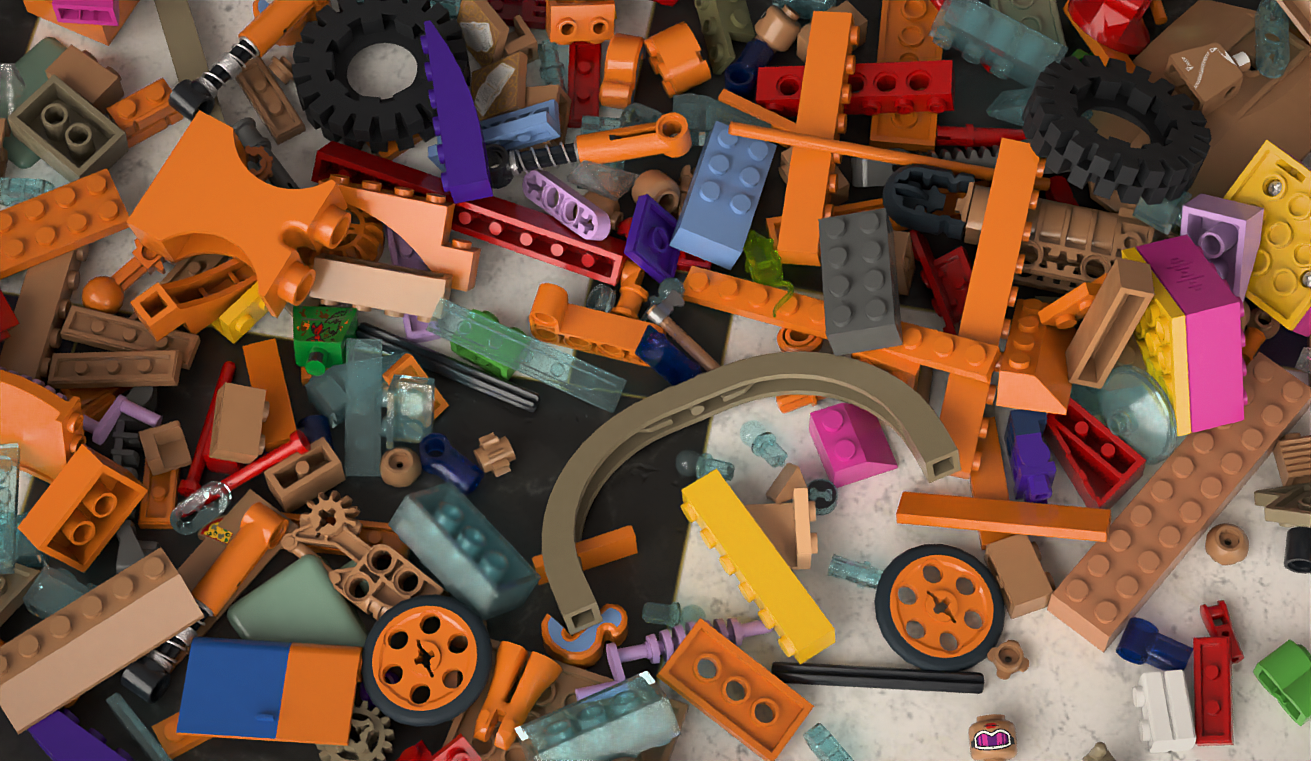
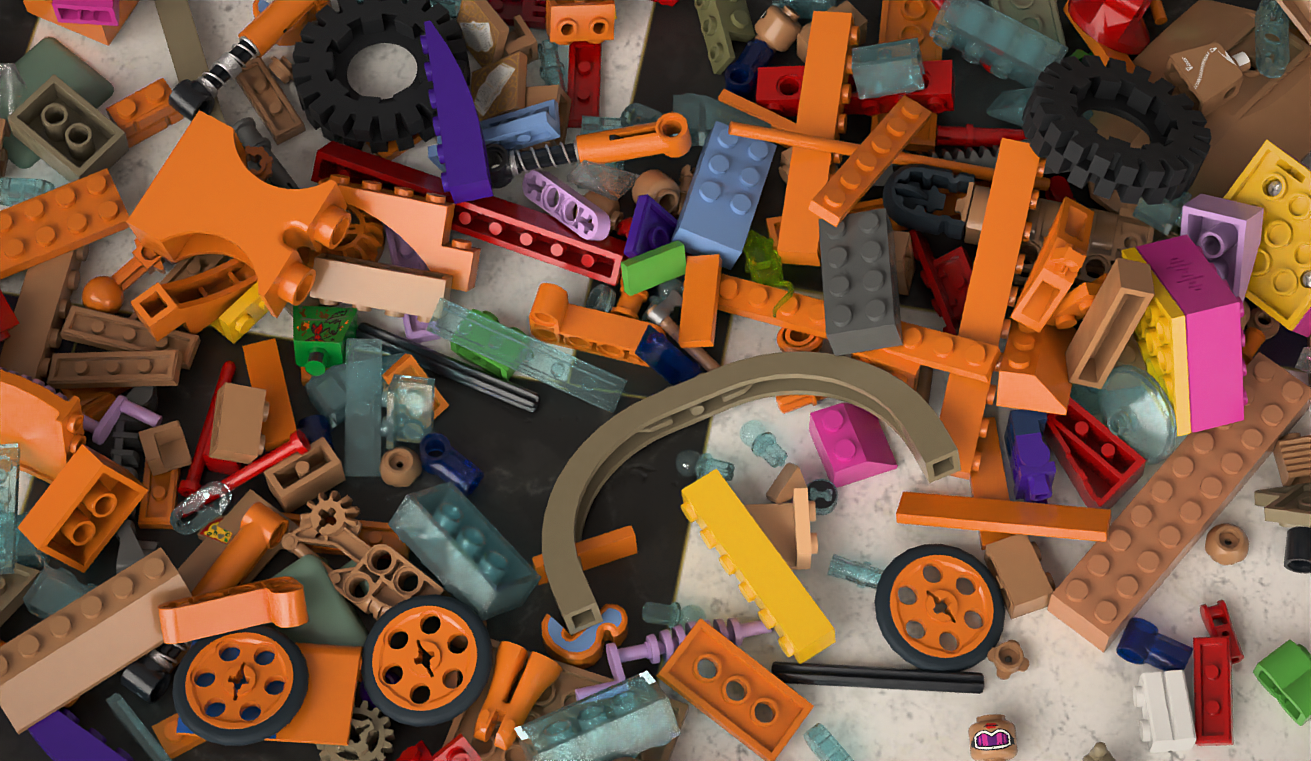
medium nougat brick [45,44,125,115] -> none
medium nougat gear [474,432,516,478] -> none
orange animal [599,33,646,110] -> none
orange brick [643,21,711,98] -> none
none -> orange beam [158,576,309,644]
none -> orange wedge [172,625,309,746]
none -> bright green tile [621,240,686,296]
none -> orange tile [678,254,722,348]
none -> orange plate [808,95,932,227]
none -> clear light blue brick [851,38,925,99]
none -> orange connector [1010,196,1095,333]

